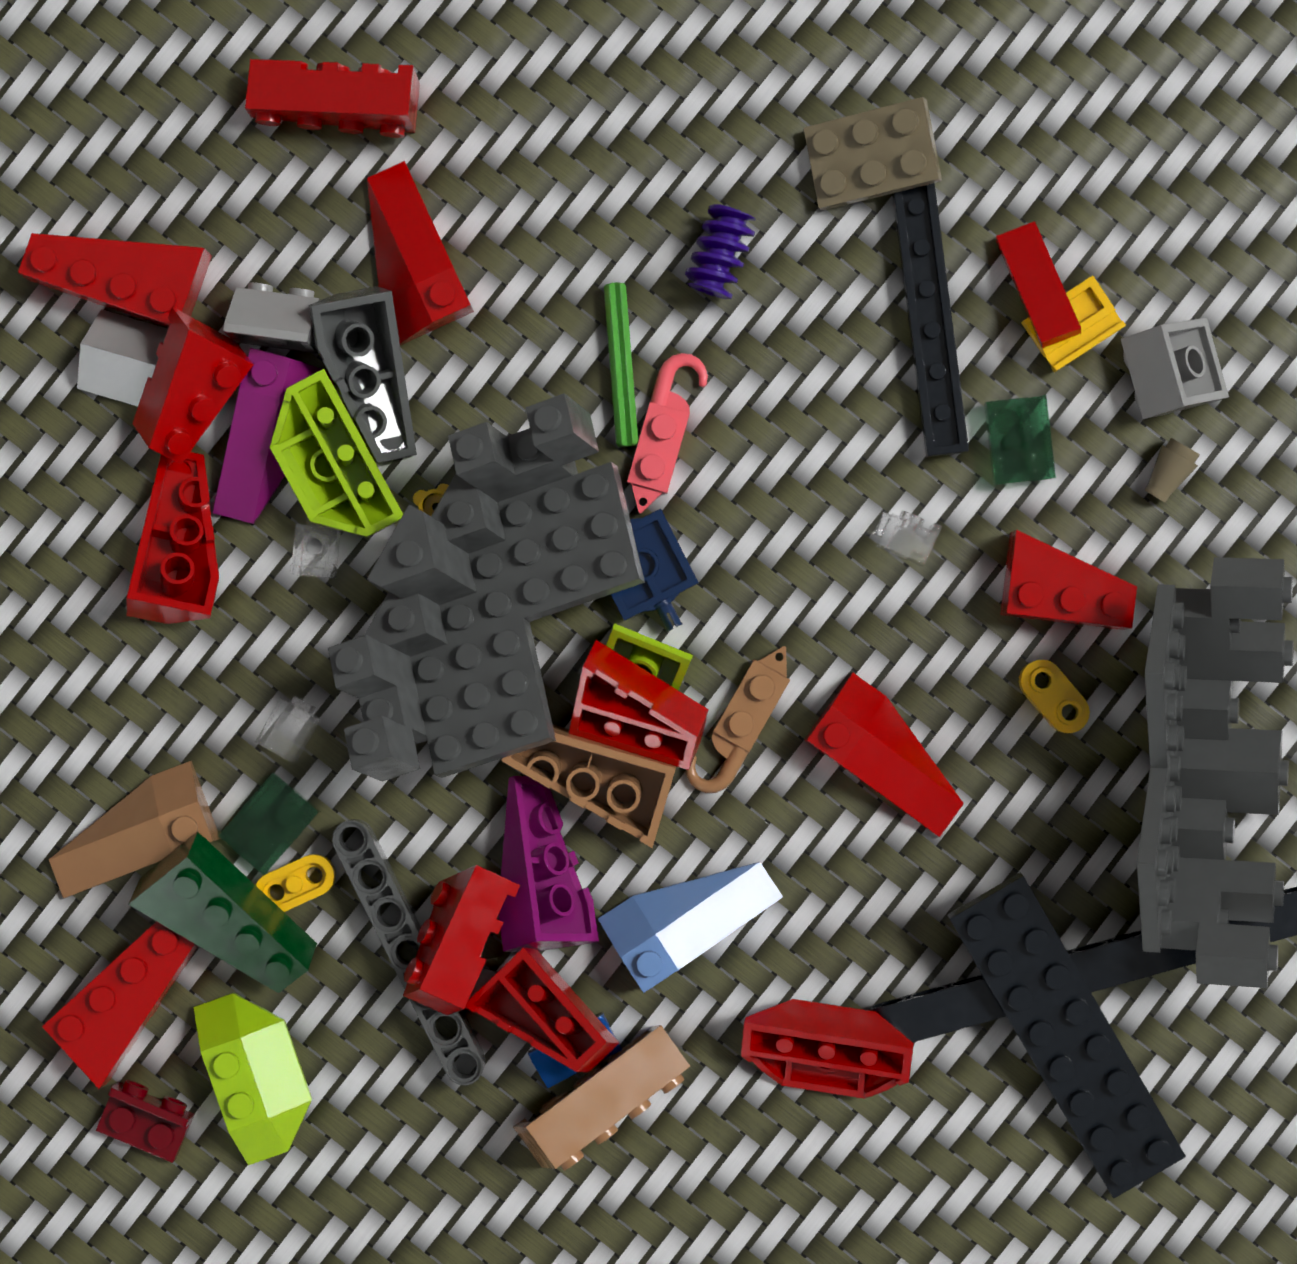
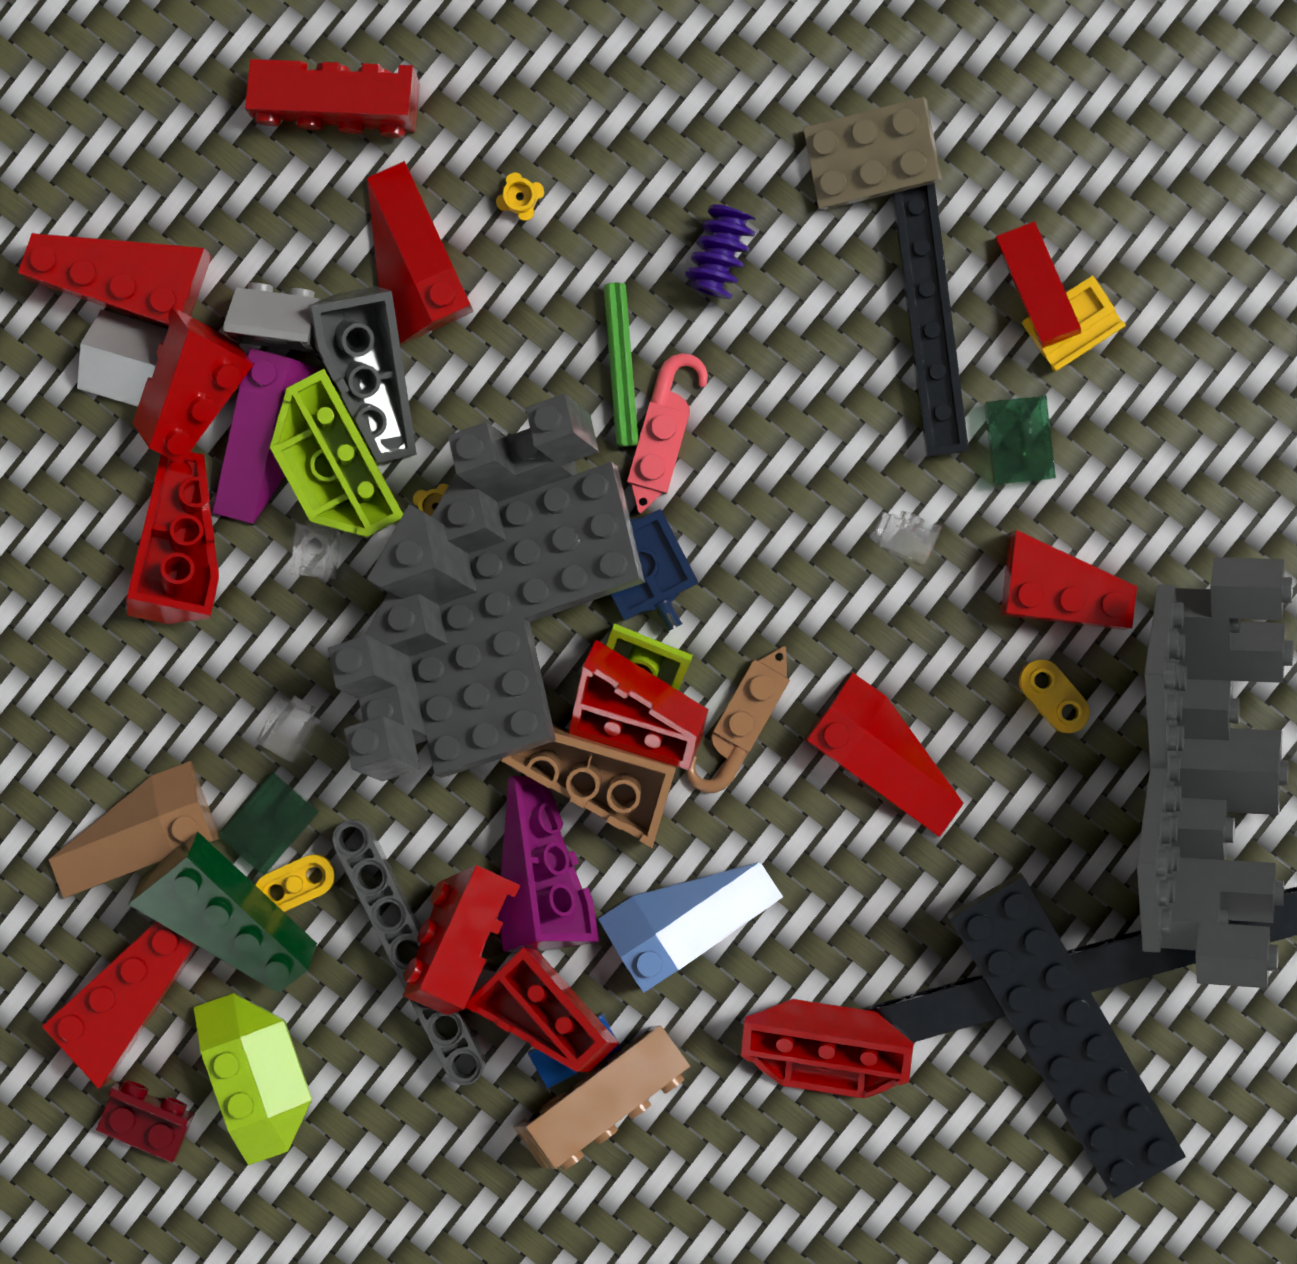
light grey slope [1121,318,1229,419] -> none
dark tan cone [1144,438,1200,503] -> none
none -> yellow plate [496,172,544,221]

